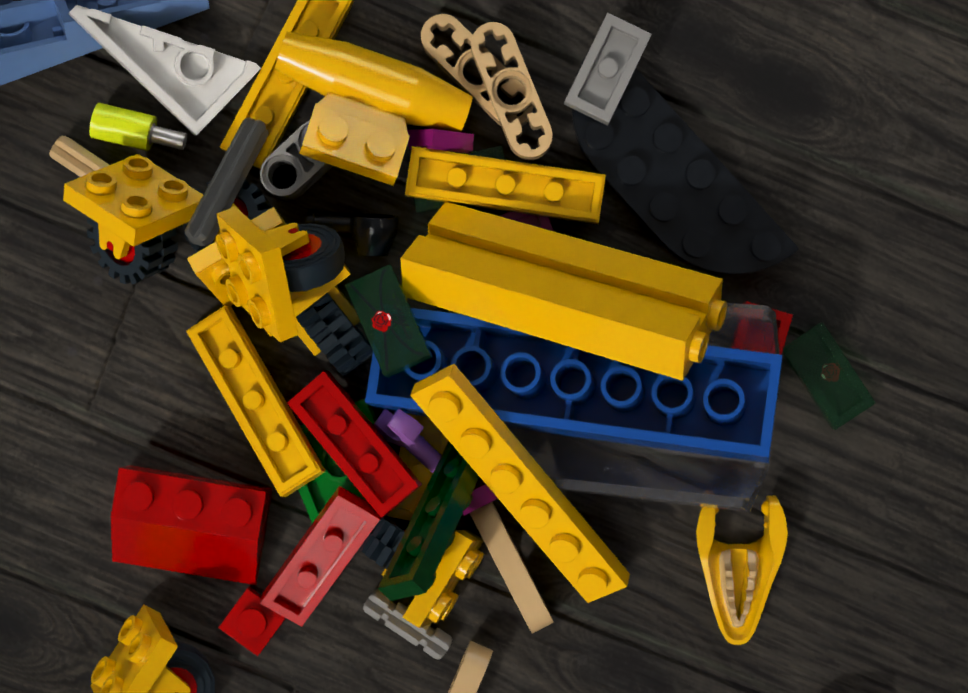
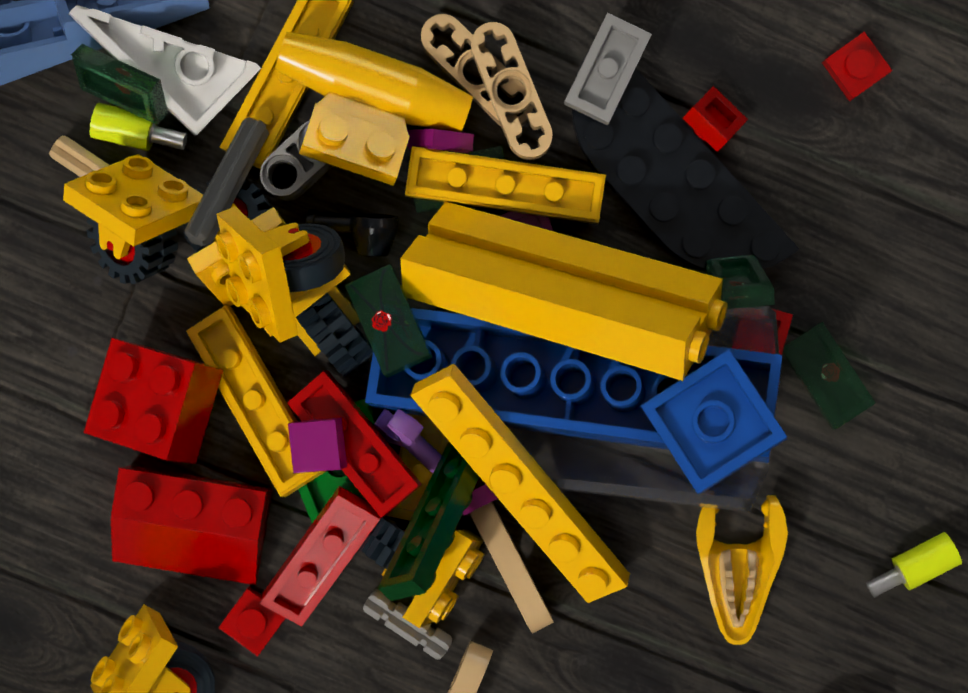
none -> clear green tile [71,44,168,124]
none -> red brick [83,338,223,464]
none -> magenta tile [288,417,347,473]
none -> blue plate [641,349,787,496]
none -> red plate [682,86,748,152]
none -> clear green tile [706,255,775,309]
none -> red plate [822,31,893,102]
none -> neon yellow piece [866,532,962,598]

